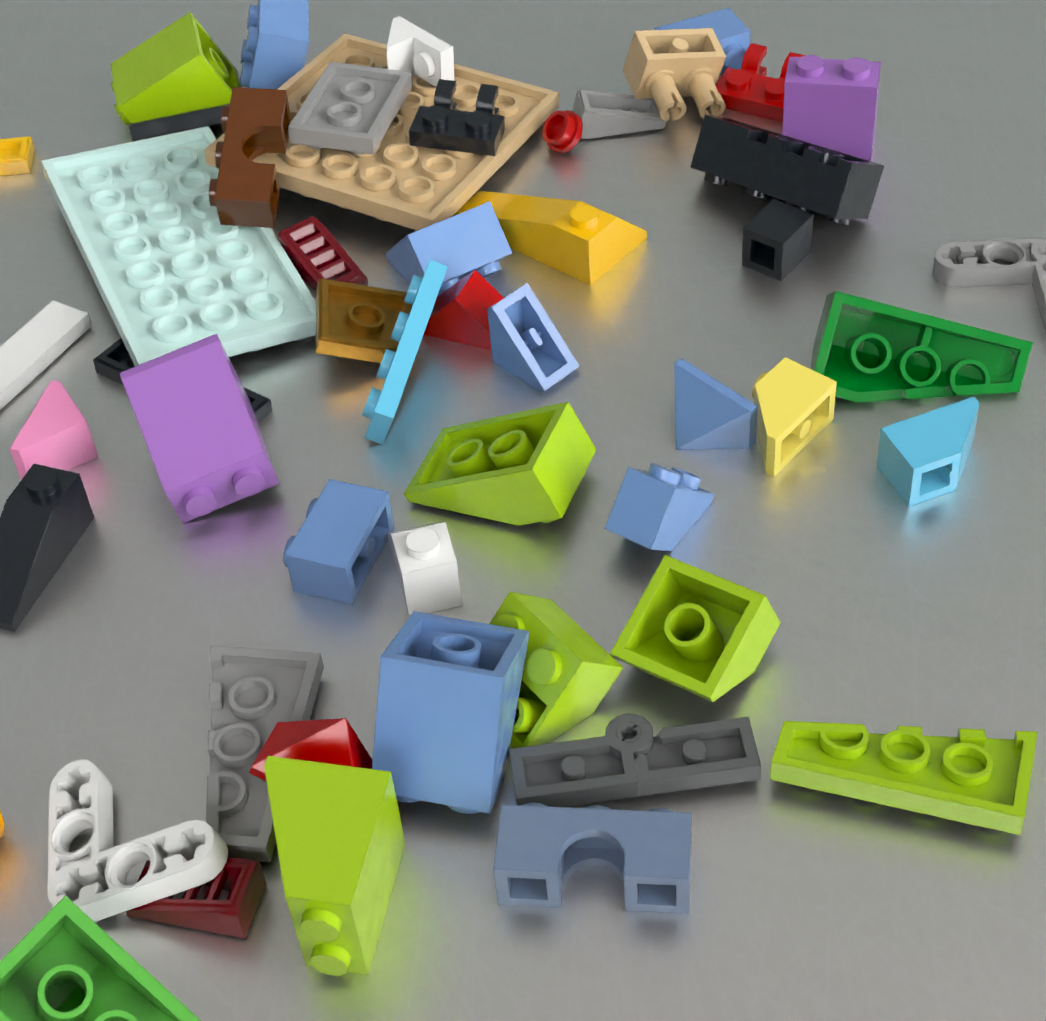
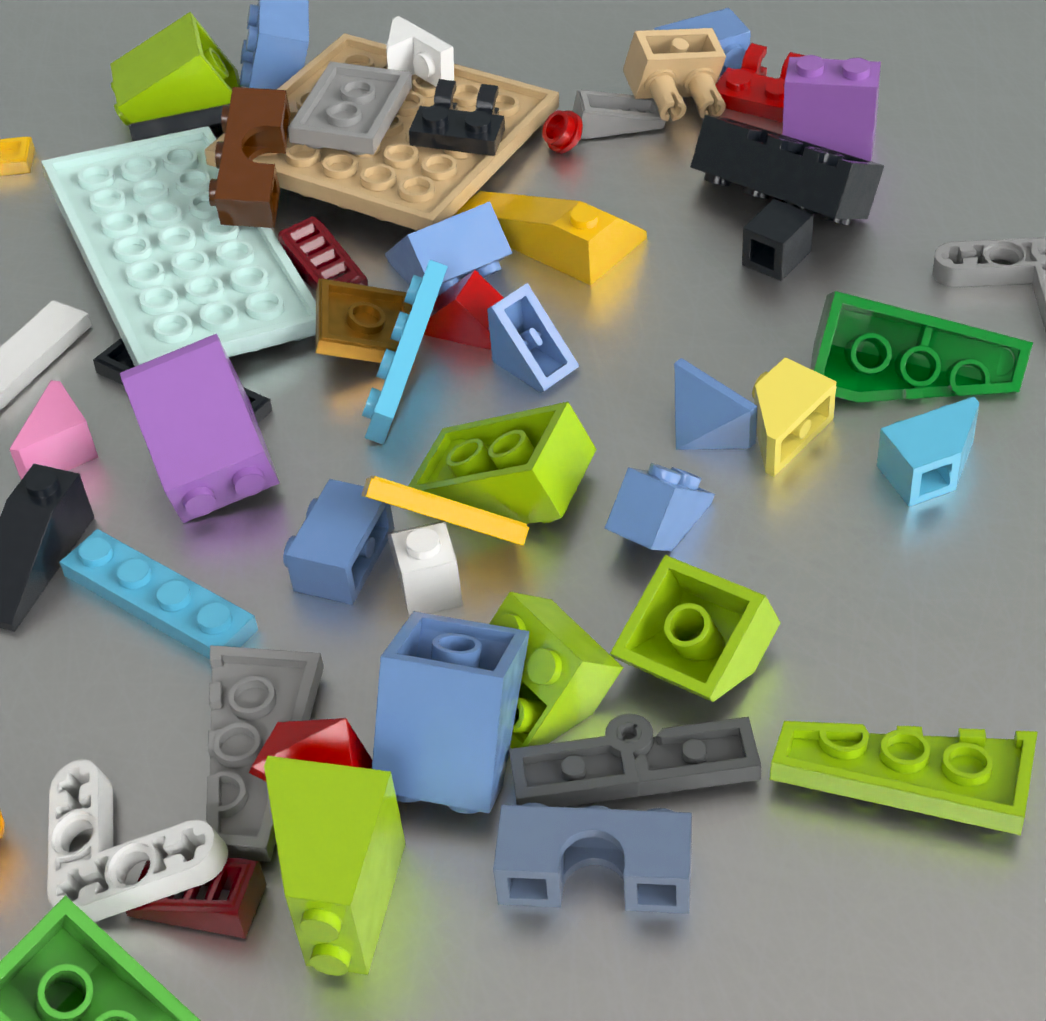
none -> medium azure plate [59,529,258,659]
none -> yellow tile [361,476,529,546]

